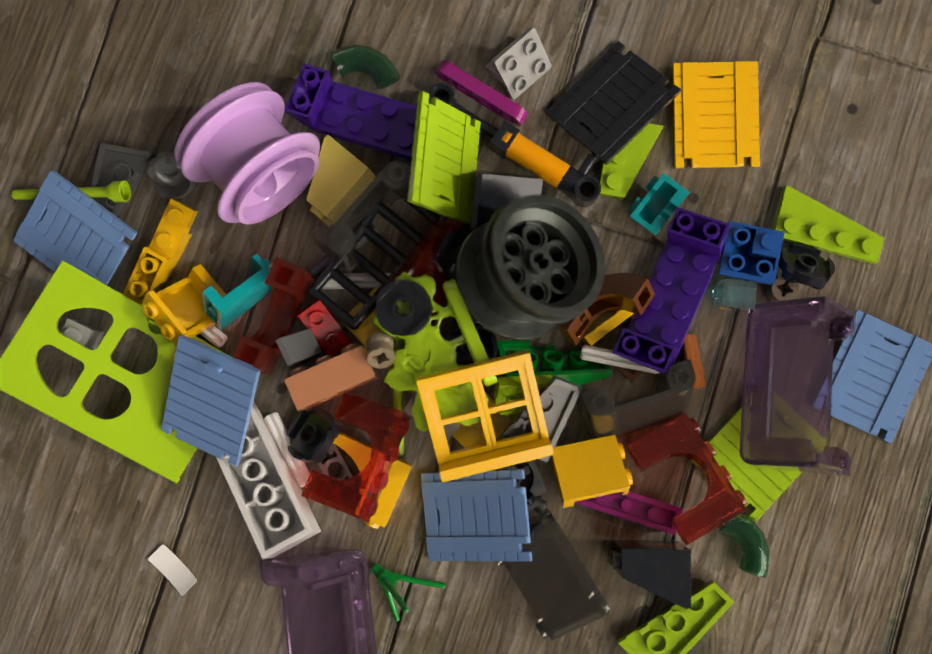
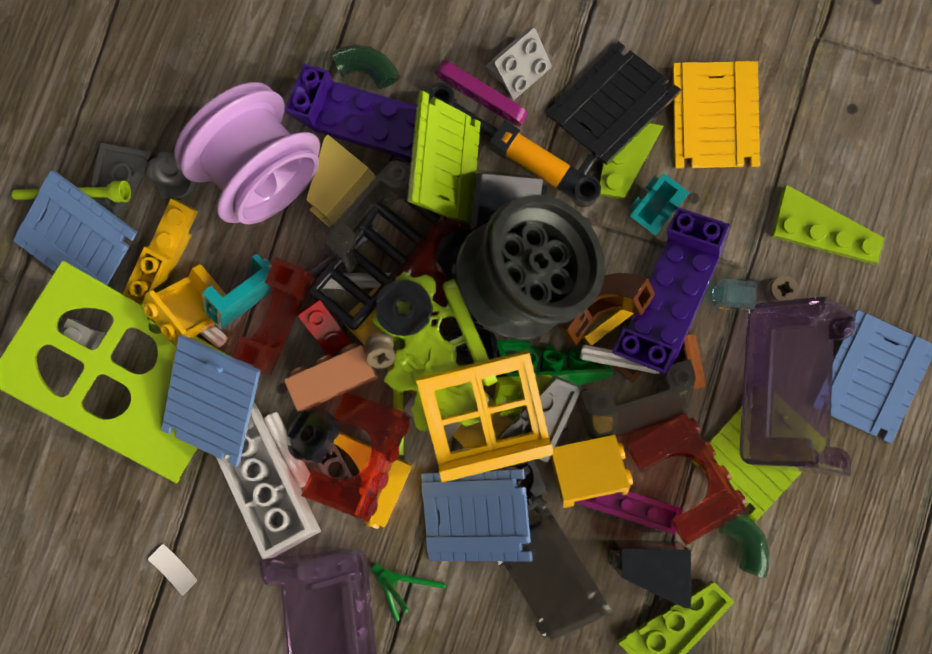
dark grey slope [276,328,322,368] -> none
blue slope [718,221,784,286] -> none
black plate [778,243,835,290] -> none

